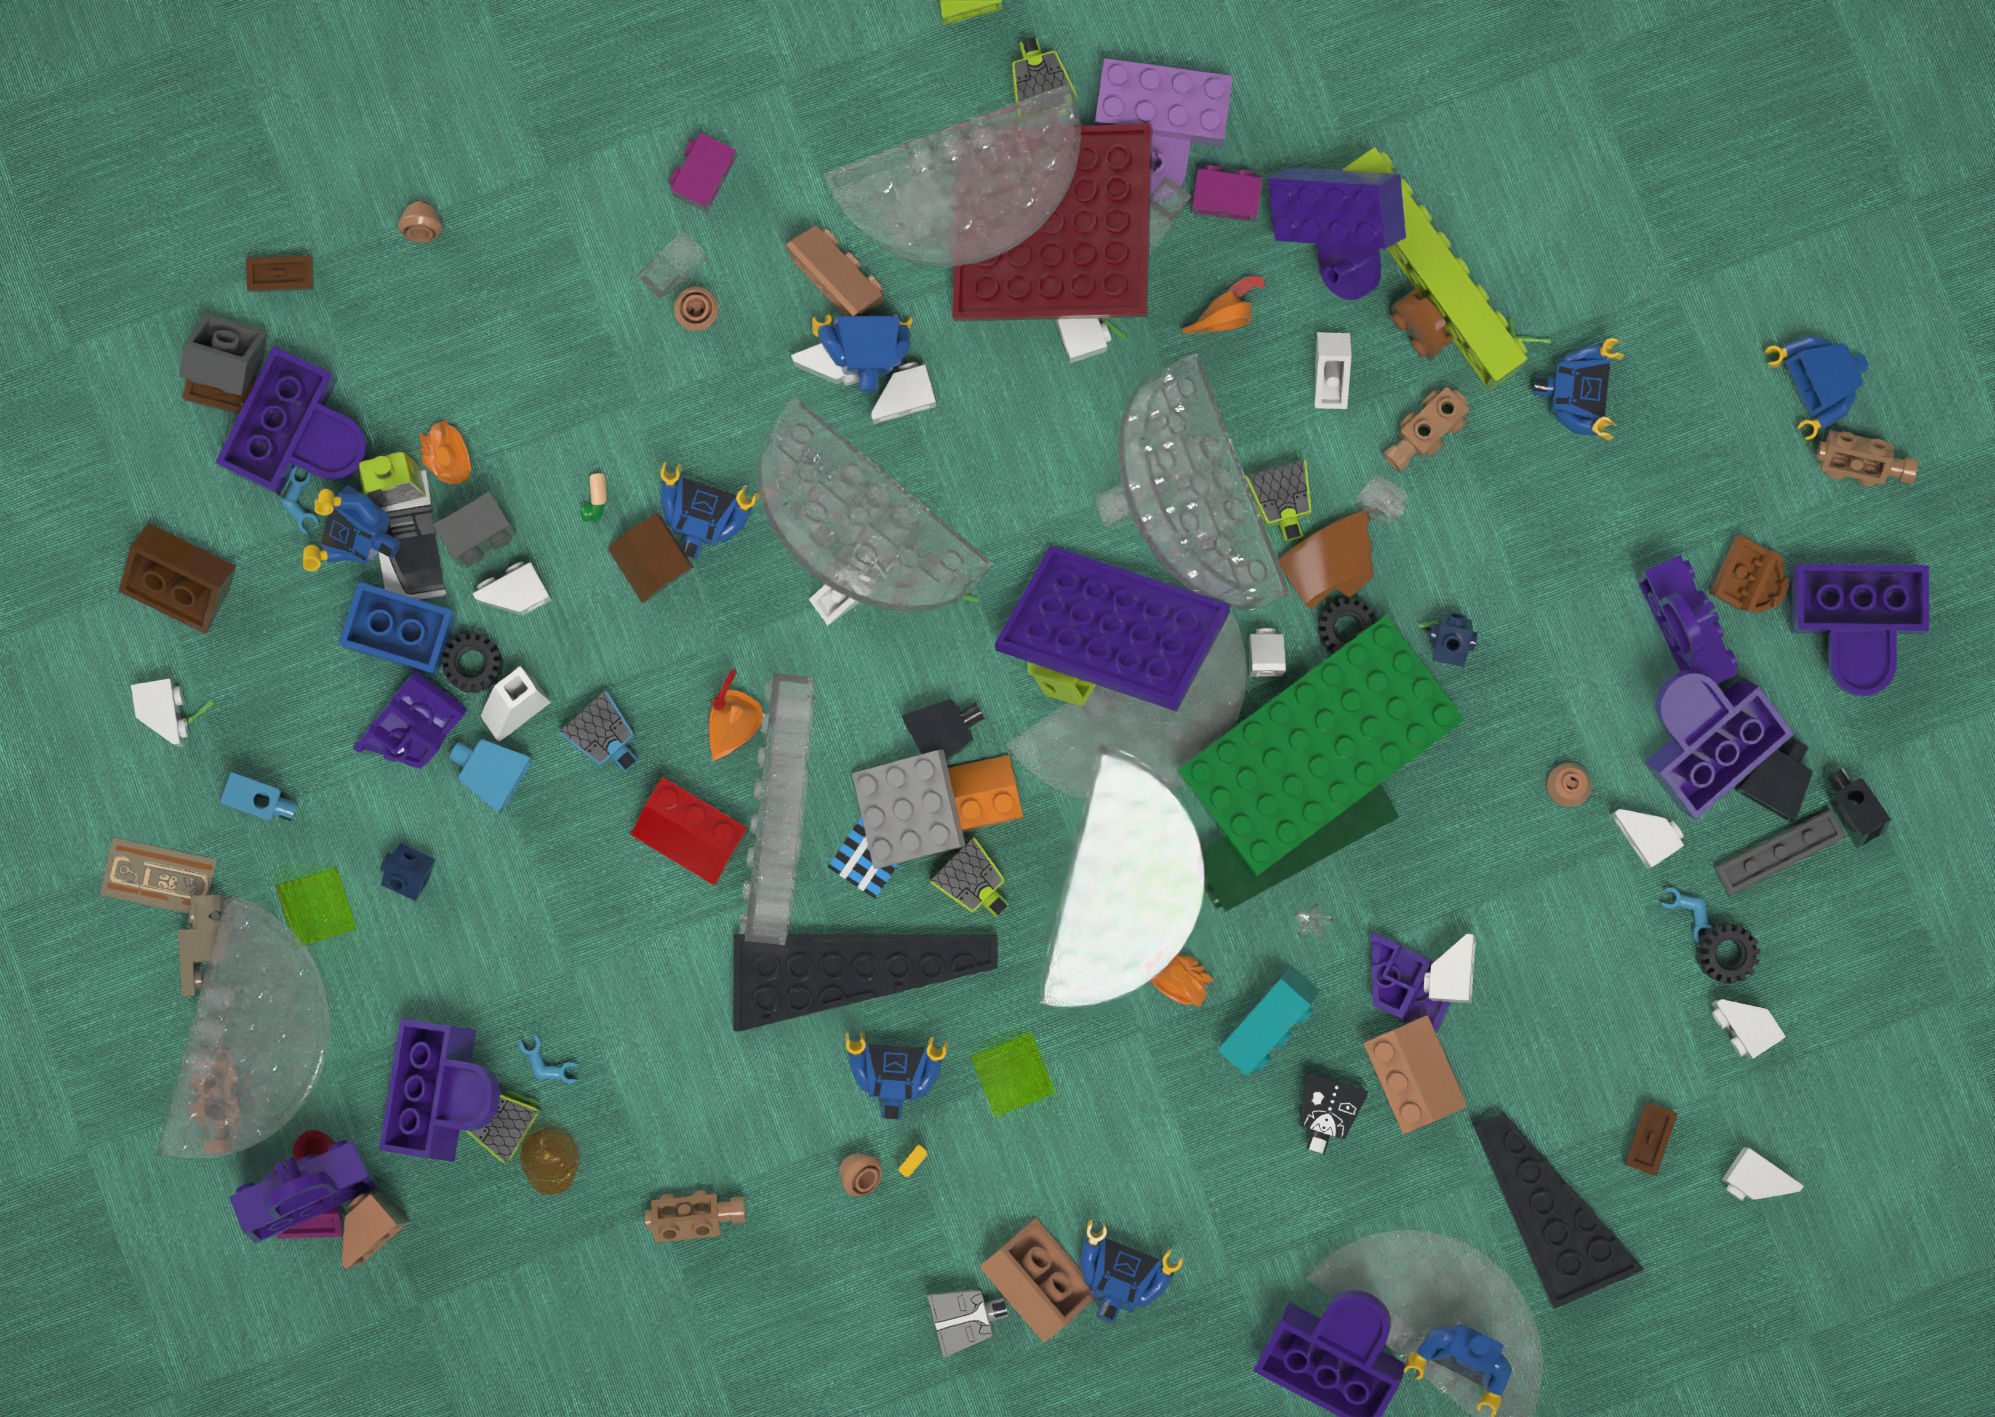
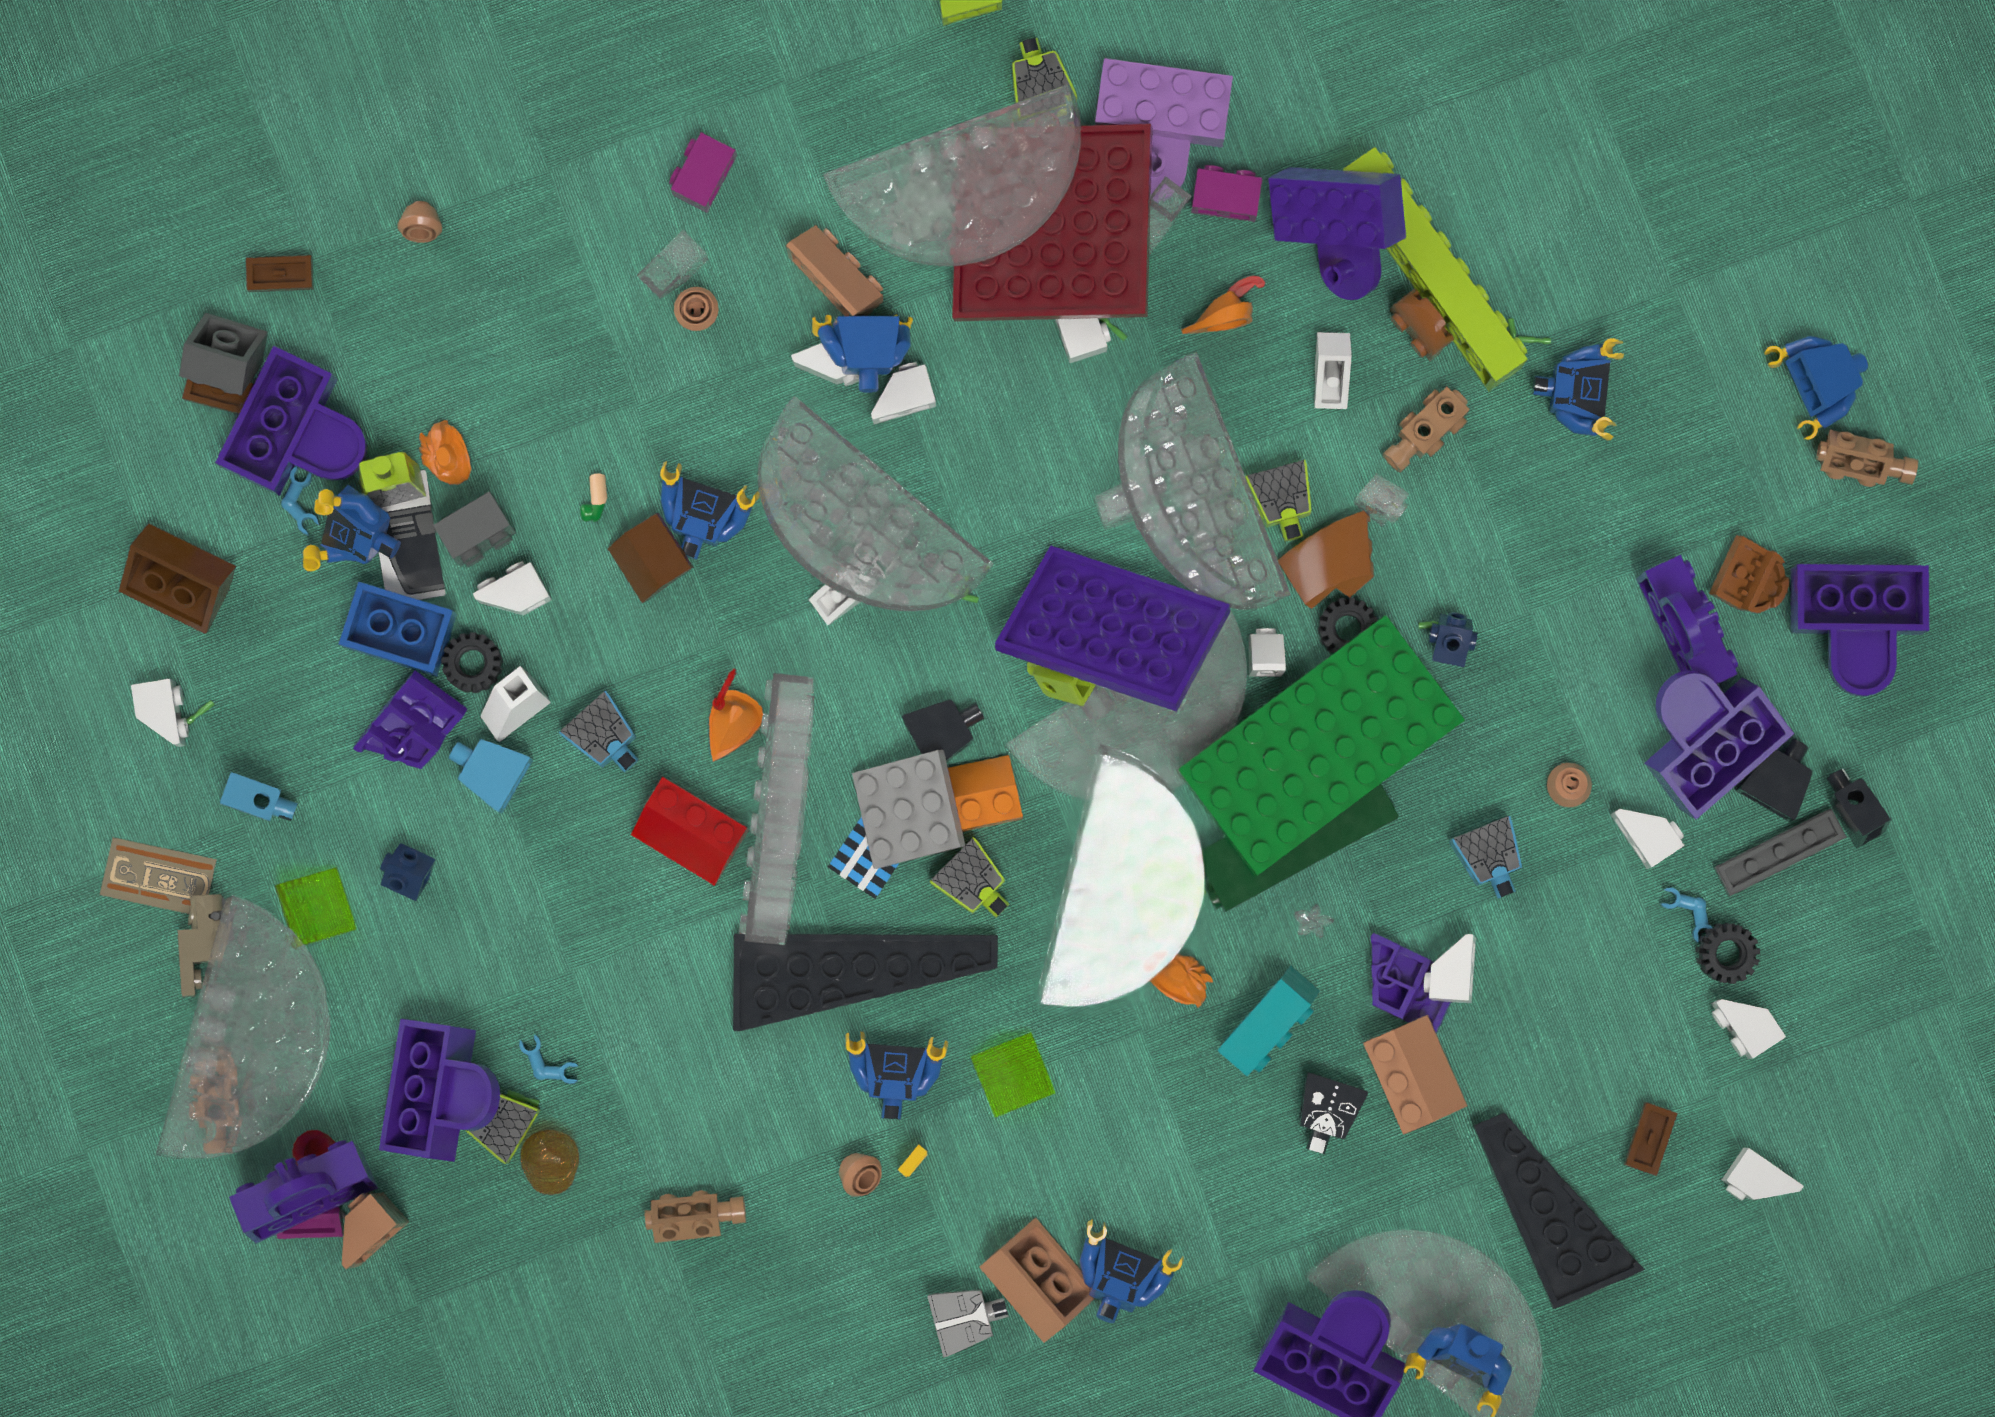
none -> torso [1449,816,1522,899]

